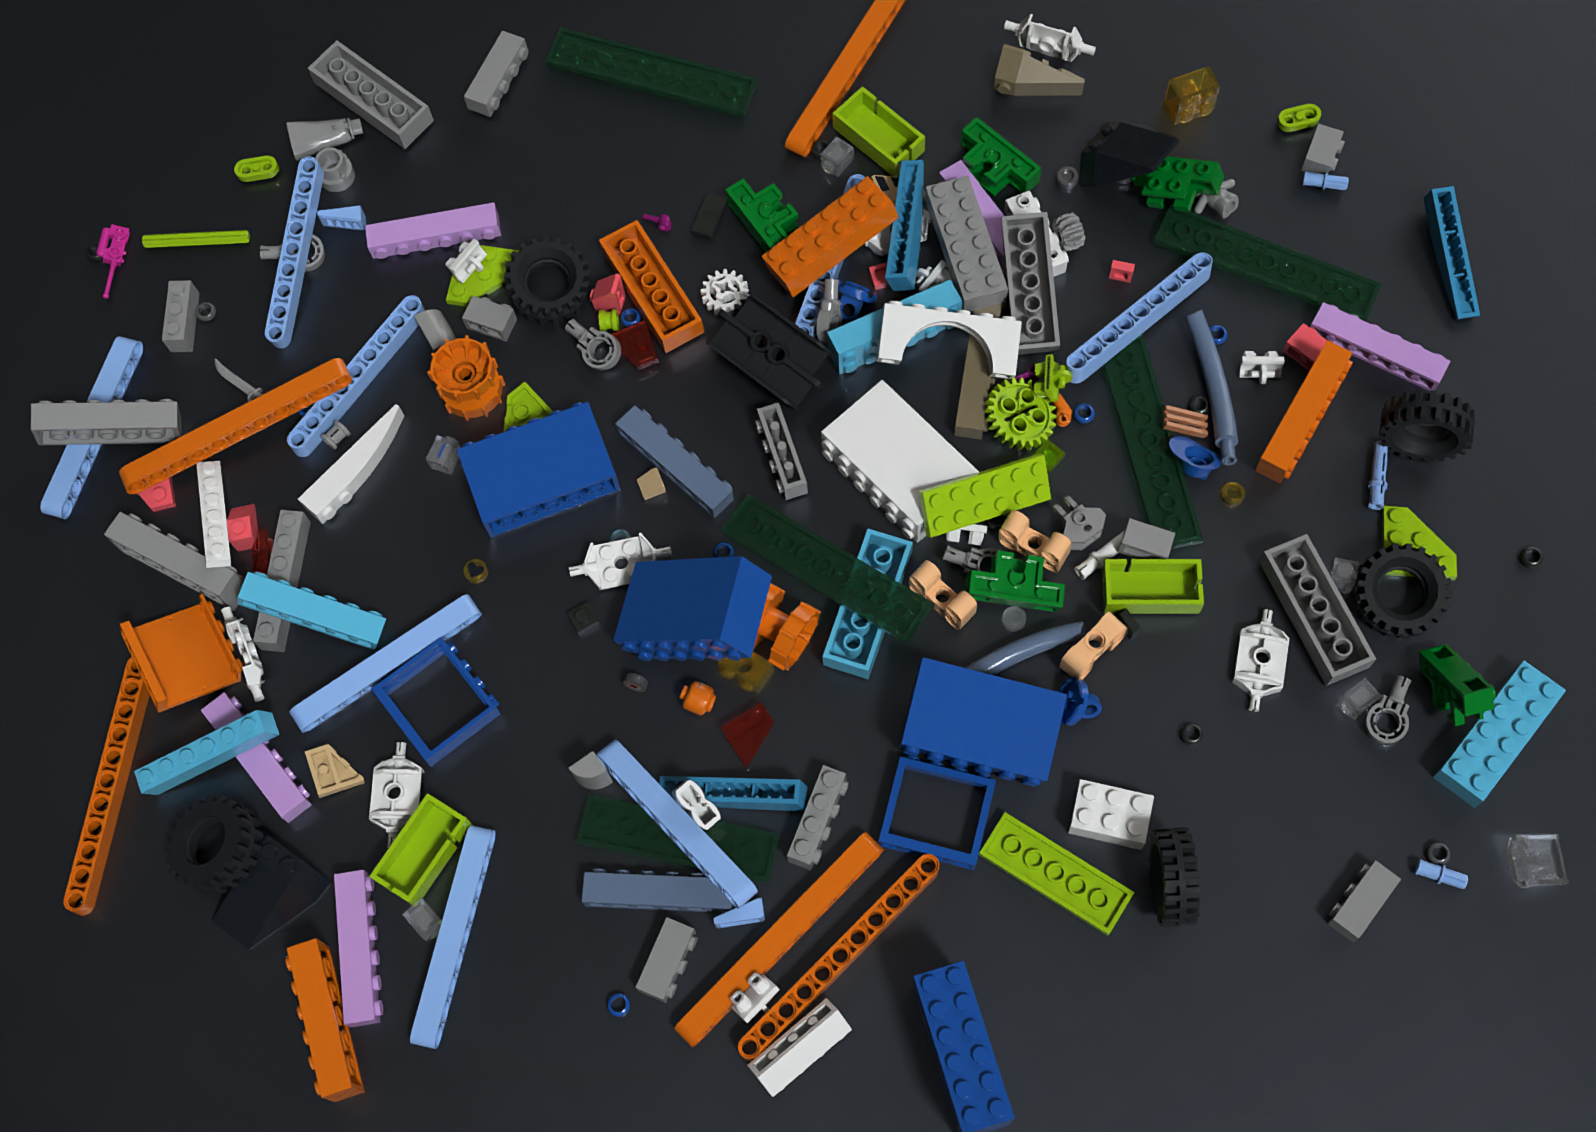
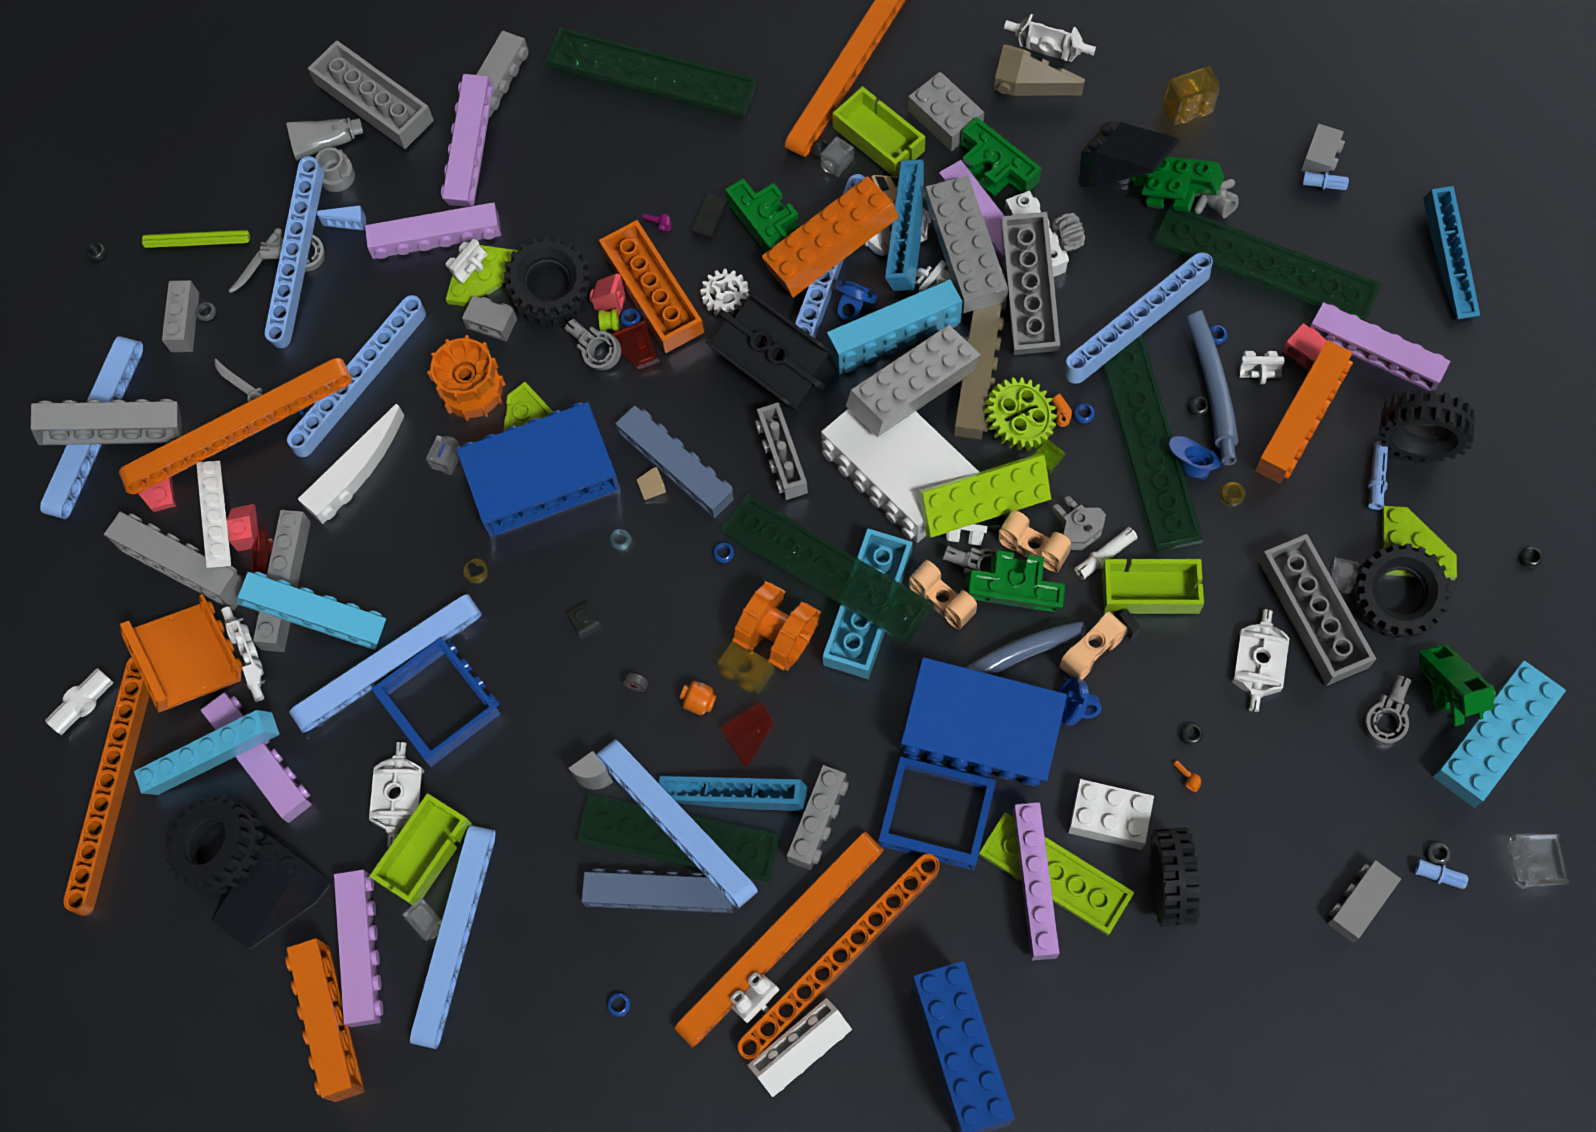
dark pink piece [96,224,130,299] -> none
lime plate [234,156,279,182] -> none
tan wing [305,744,365,798] -> none
light grey bush [320,420,351,450] -> none
light grey brick [414,309,457,353] -> none
white plate [569,533,672,590] -> none
blue brick [613,556,772,661] -> none
light grey brick [635,917,698,1003] -> none
white brick [672,780,721,830] -> none
light blue slope [713,897,765,929] -> none
light grey pin [817,279,842,344] -> none
coral tile [869,263,890,290] -> none
white arch [876,301,1022,379] -> none
clear tile [1002,607,1026,632] -> none
magenta hand [1014,364,1040,381] -> none
lime hips [1034,354,1072,402] -> none
flat silver tile [1056,166,1079,189] -> none
coral tile [1109,260,1135,283] -> none
light grey brick [1118,518,1175,559] -> none
nougat tile [1163,405,1208,438] -> none
lime plate [1277,104,1321,132] -> none
clear brick [1338,678,1382,720] -> none
none -> white piece [45,668,114,735]
none -> light grey sword [229,228,283,293]
none -> lavender brick [441,74,494,207]
none -> light grey brick [846,325,981,438]
none -> light grey brick [908,72,984,151]
none -> lavender brick [1013,802,1059,961]
none -> orange hand [1173,760,1201,793]

